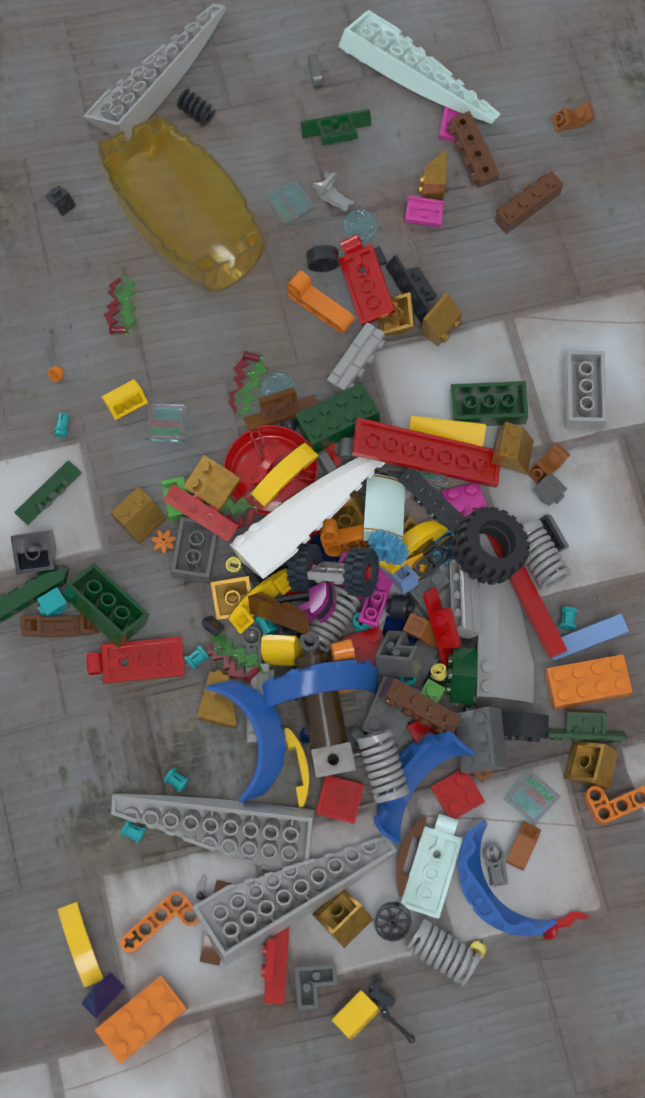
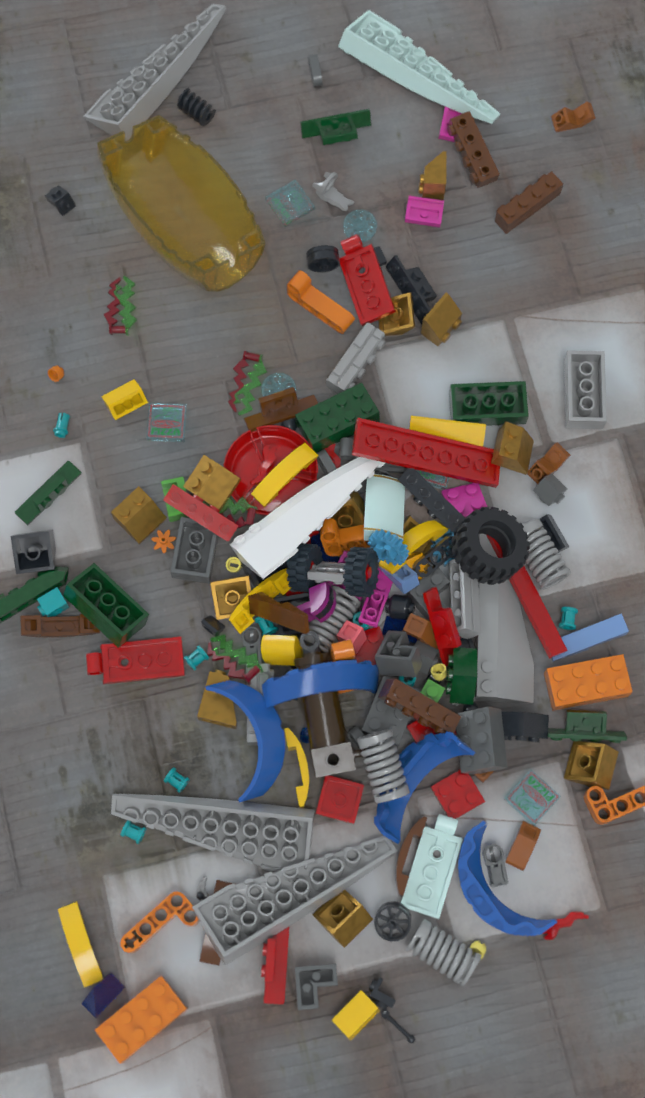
none -> coral panel [336,620,367,654]

